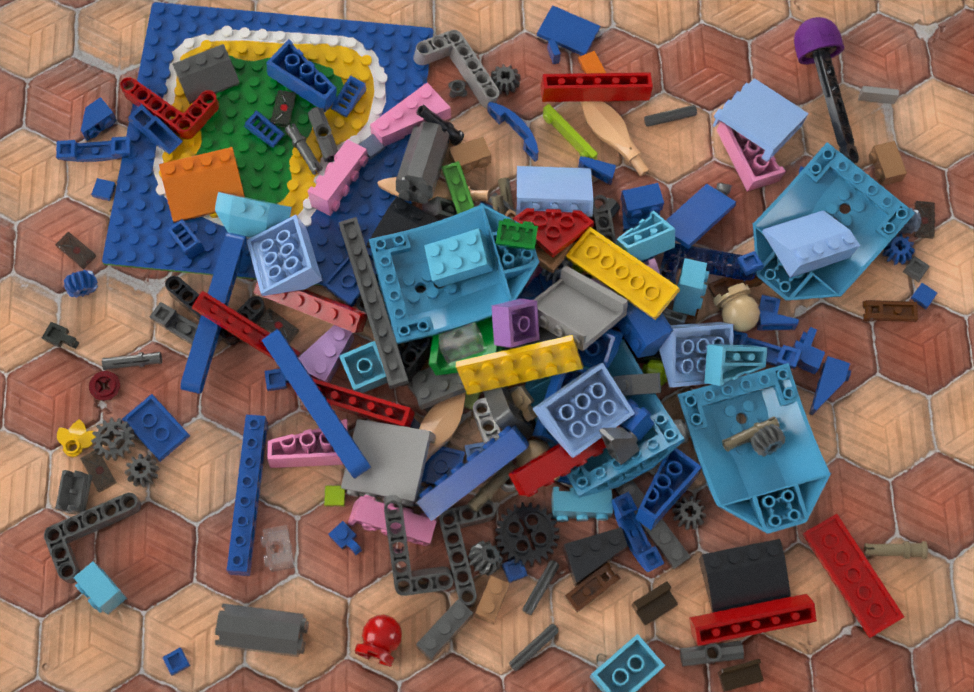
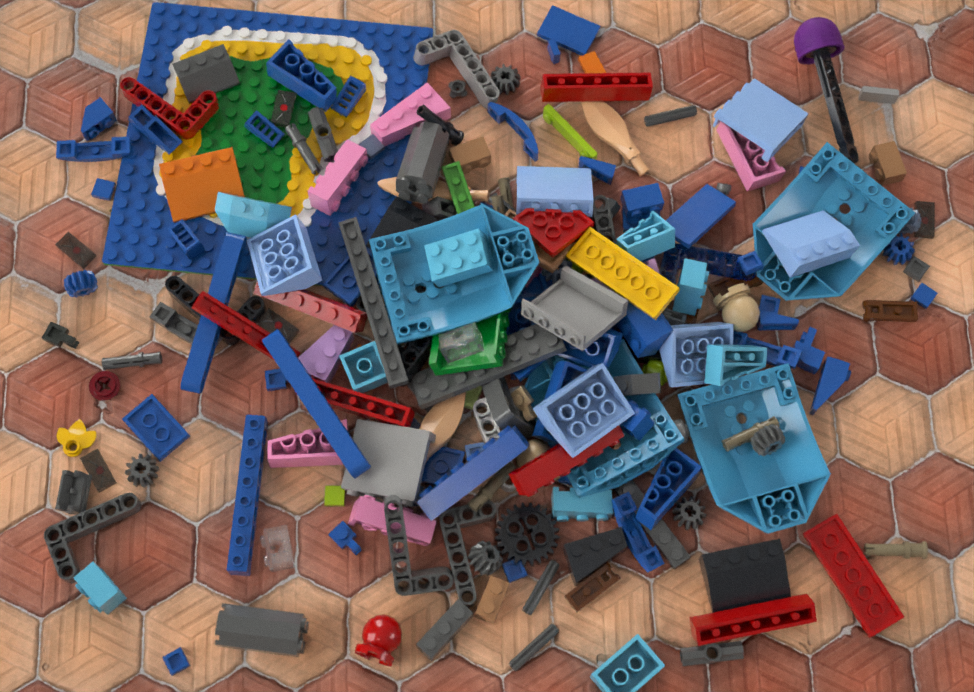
dark grey gear [91,418,136,461] -> none
yellow plate [456,335,583,395] -> none
medium lavender brick [492,299,540,347] -> none
green bracket [495,219,538,250] -> none
dark grey slope [599,428,639,465] -> none
dark brown panel [631,581,678,625] -> none
dark brown panel [717,659,764,692] -> none

